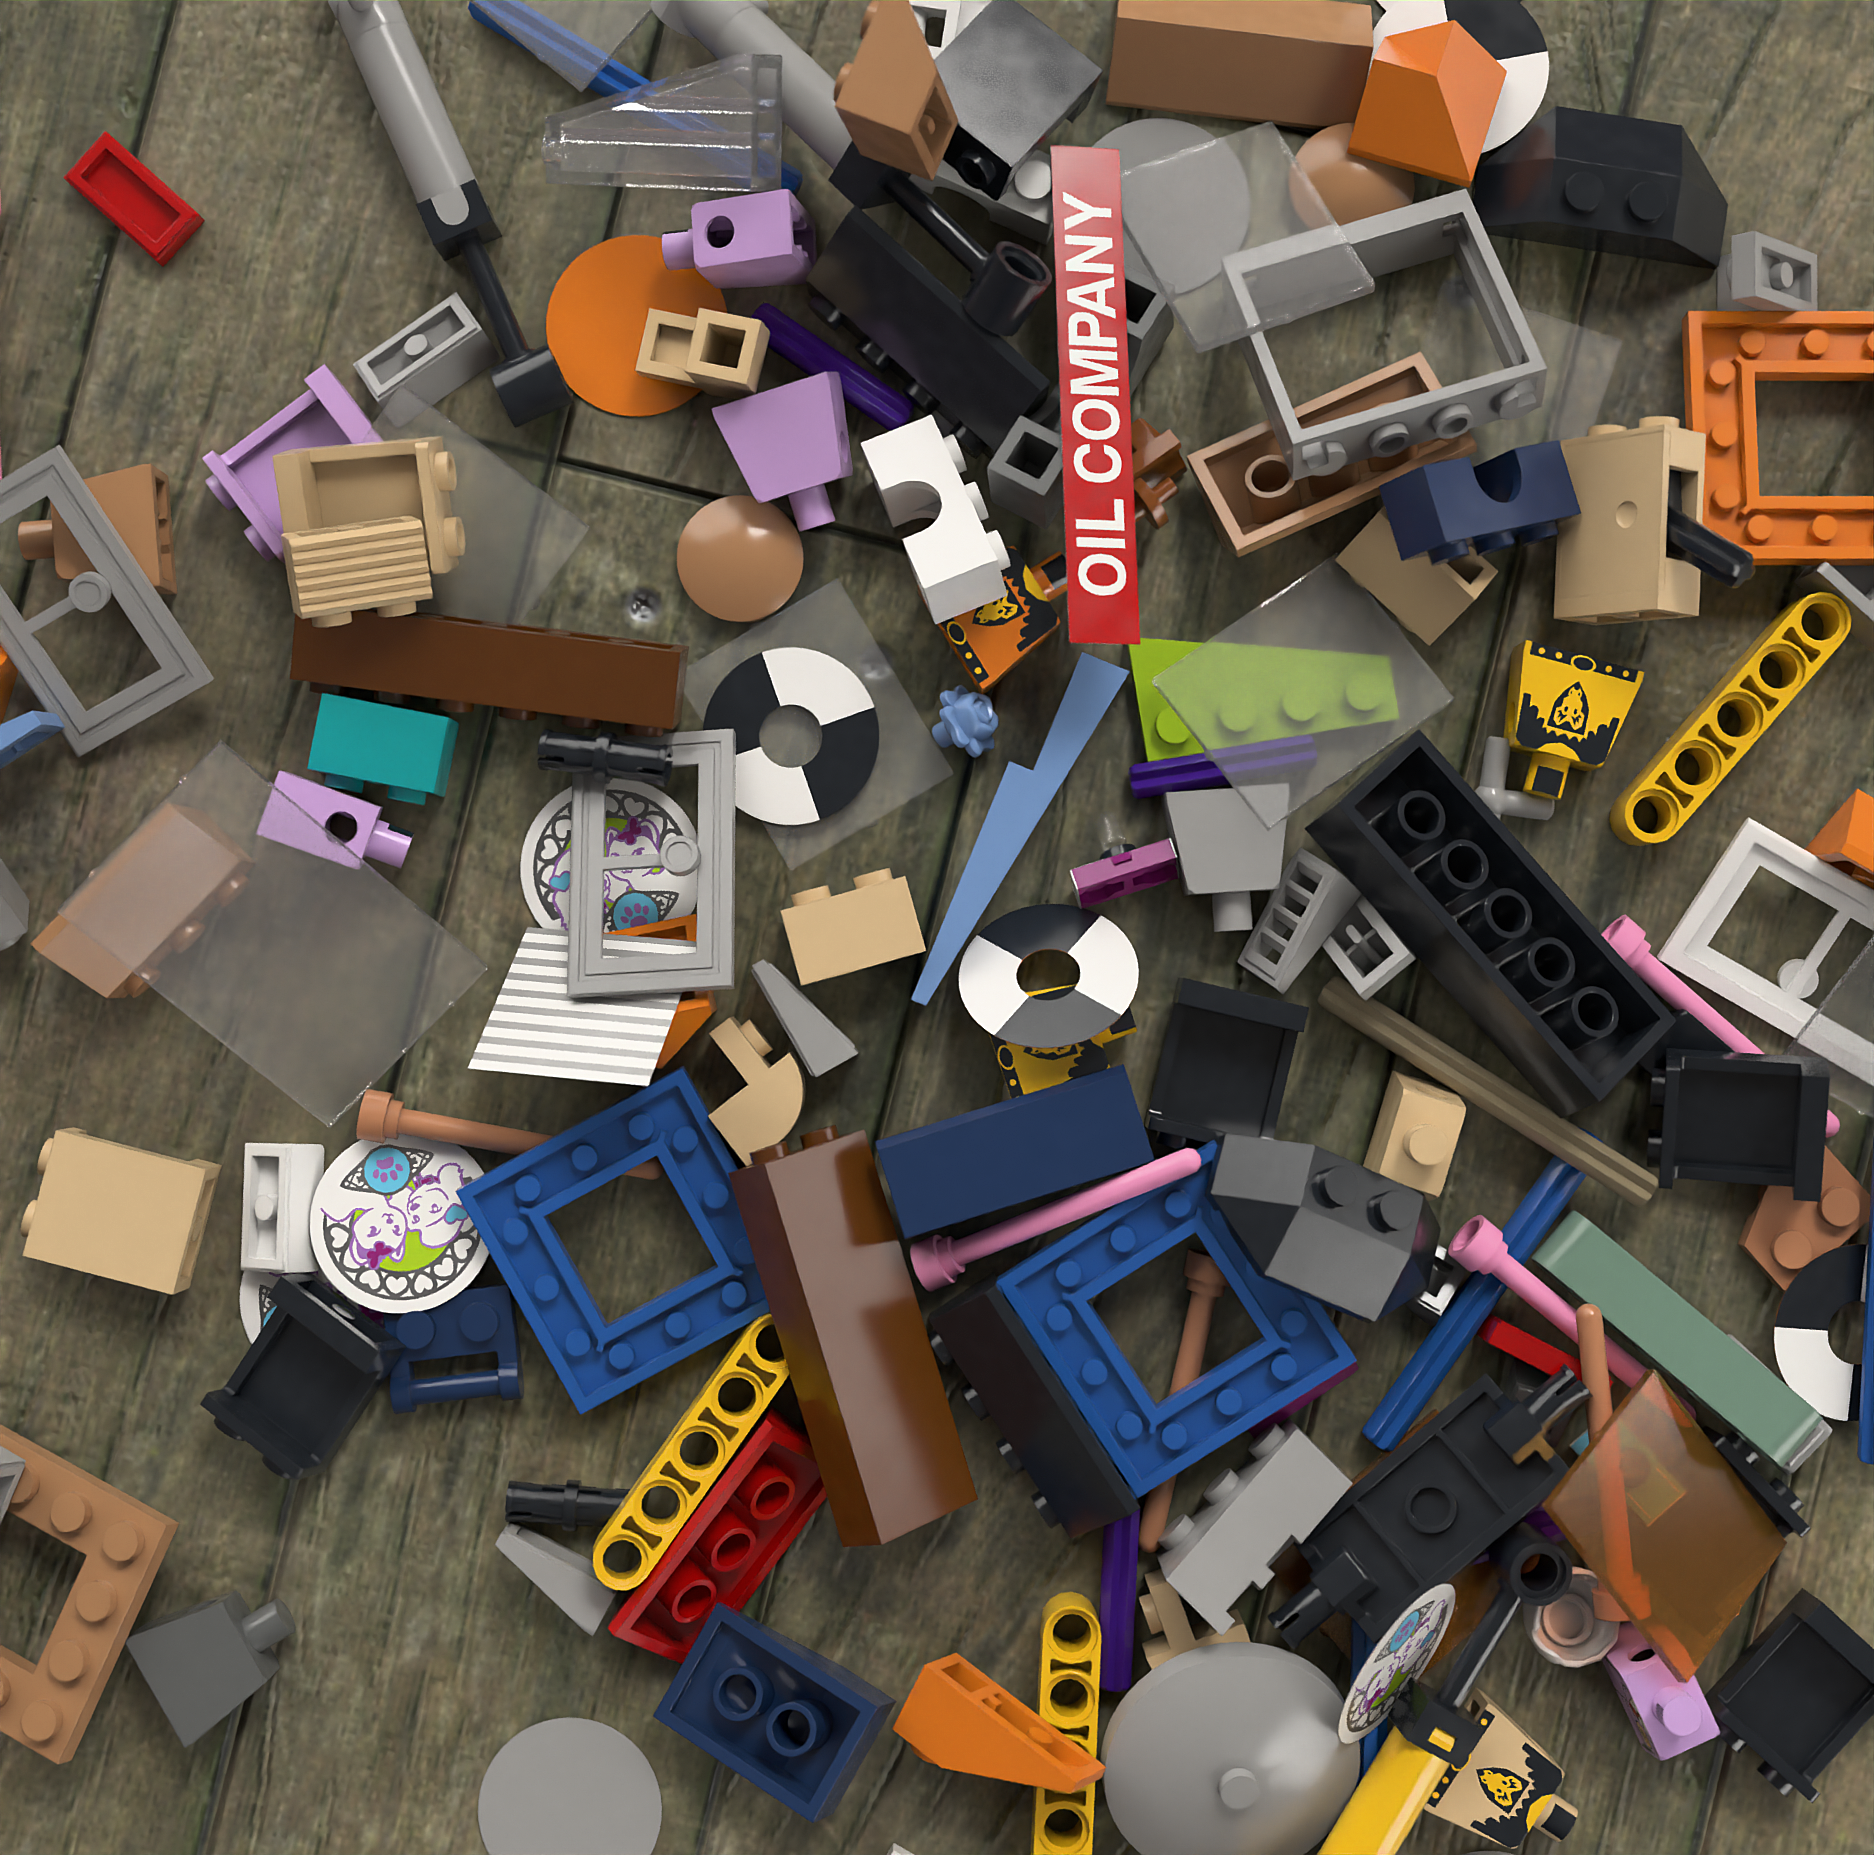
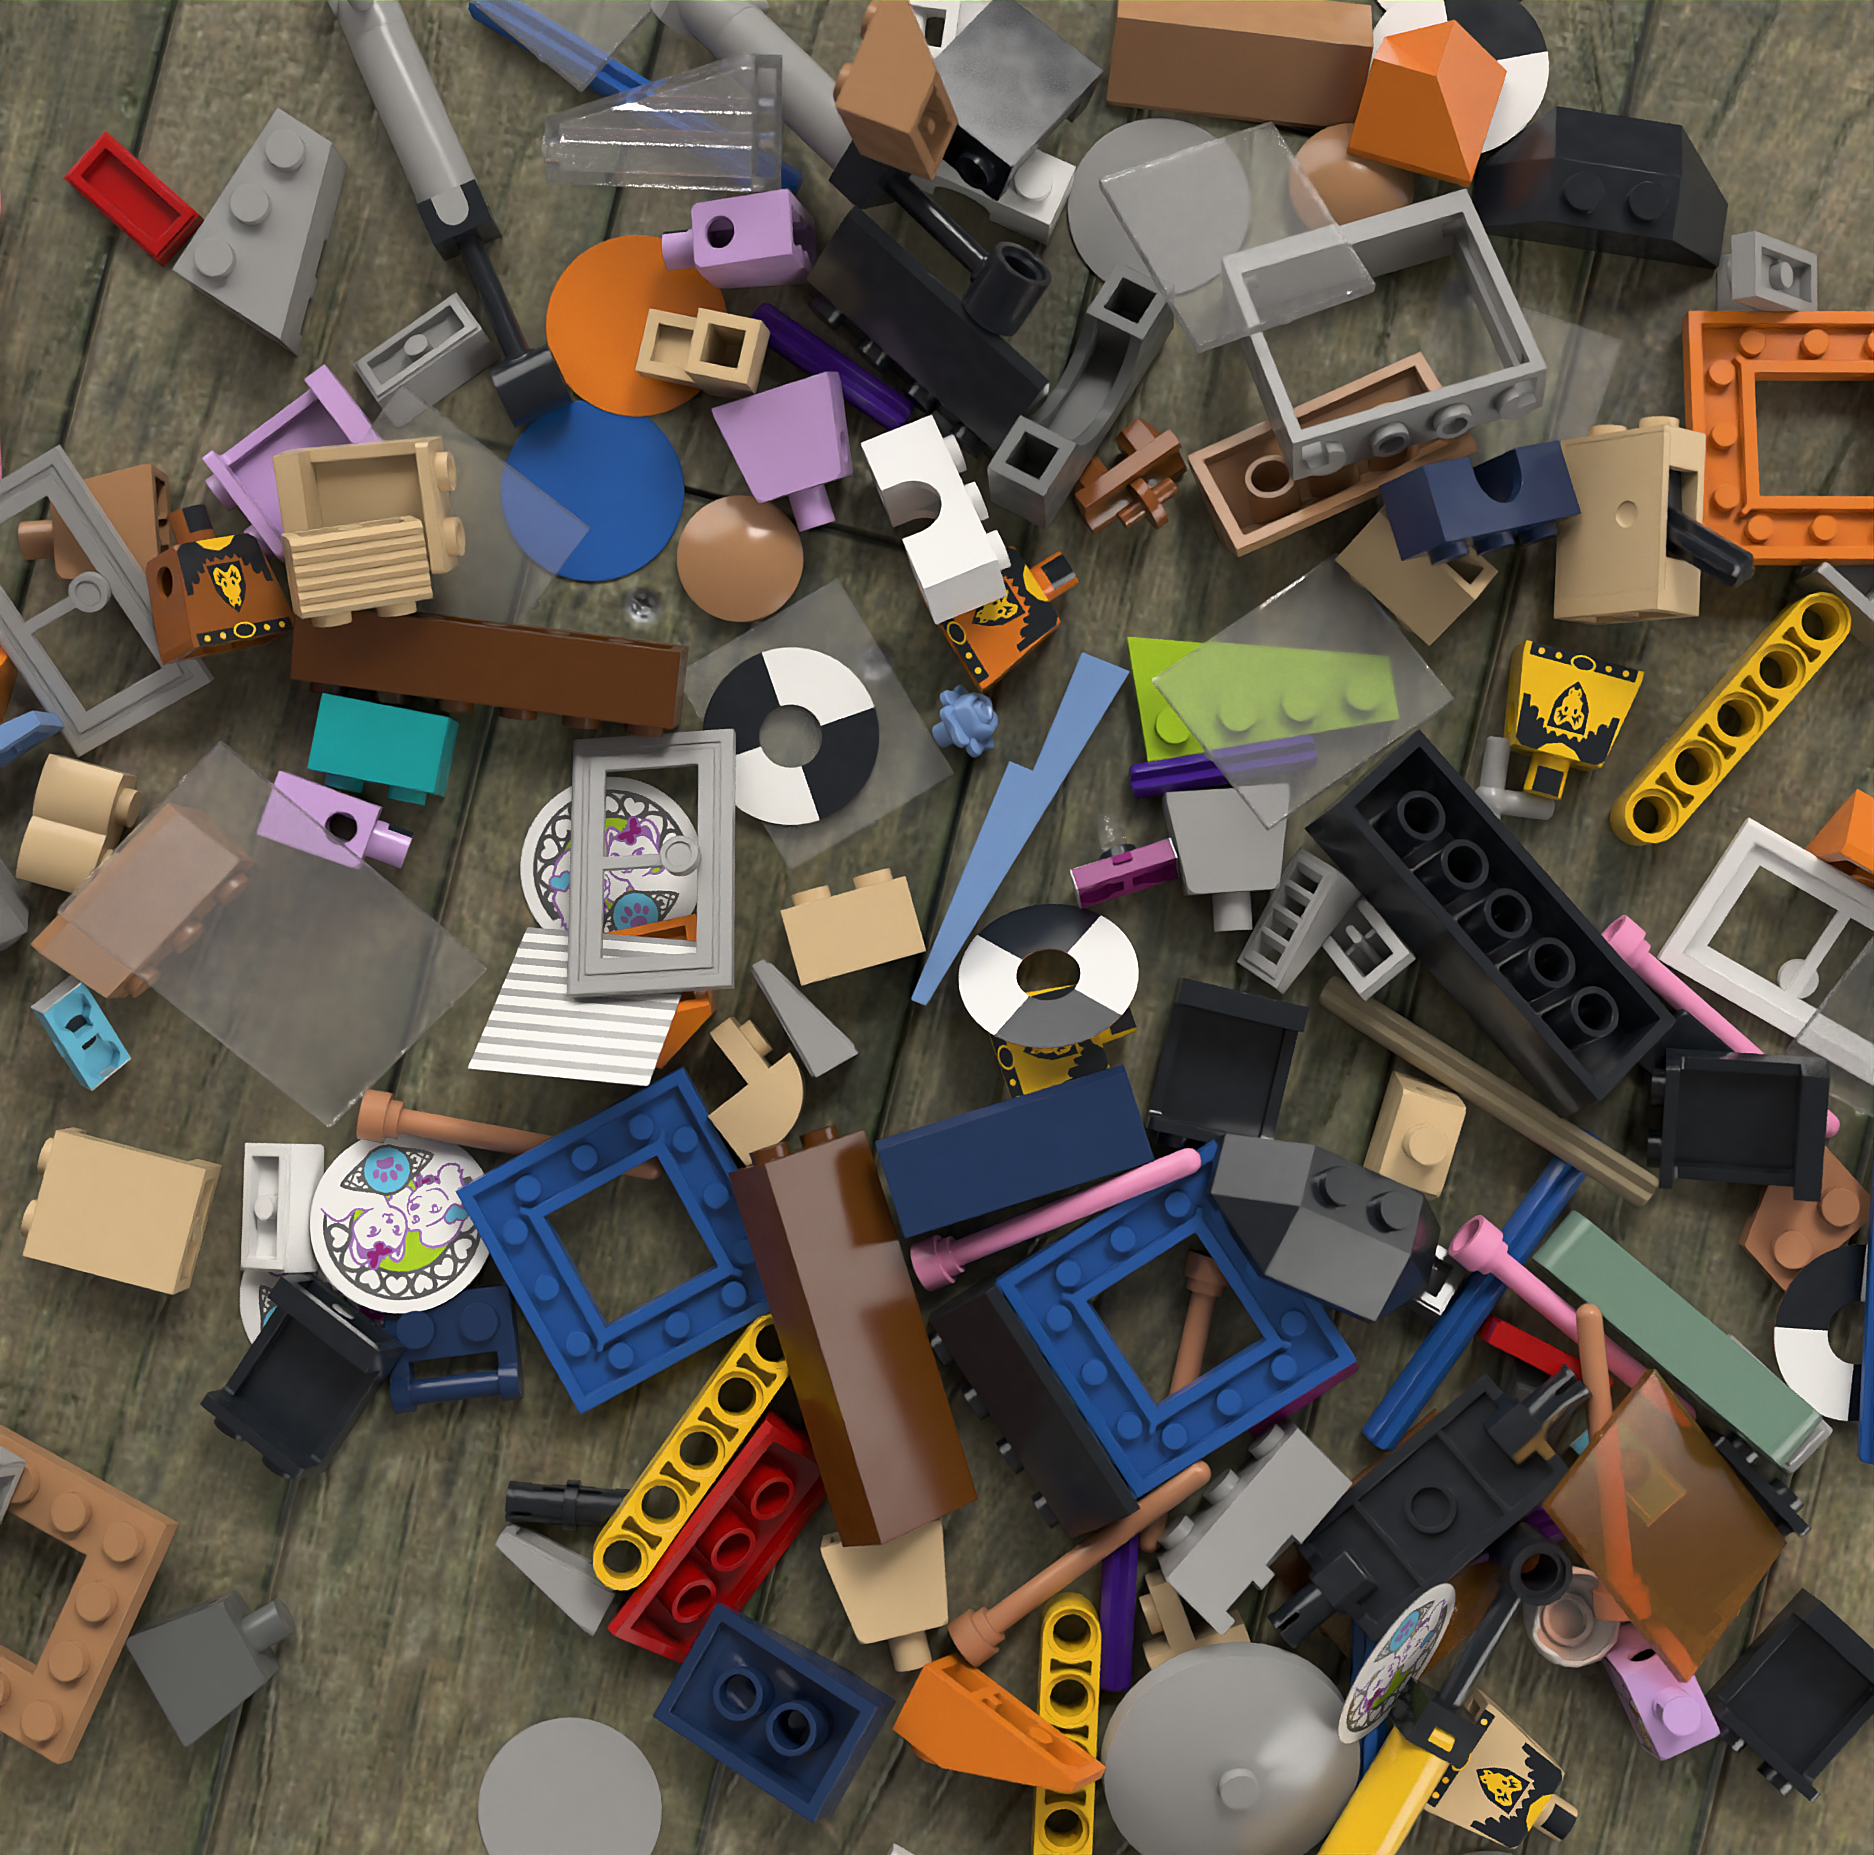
black pin [537,729,673,787] -> none
sticker [1050,145,1140,645] -> none
none -> tan brick [16,754,142,895]
none -> medium azure piece [31,975,131,1091]
none -> dark orange torso [146,504,295,665]
none -> light grey wedge [172,108,348,356]
none -> blue sticker [502,400,684,581]
none -> tan torso [820,1517,948,1672]
none -> nougat piece [948,1460,1211,1667]

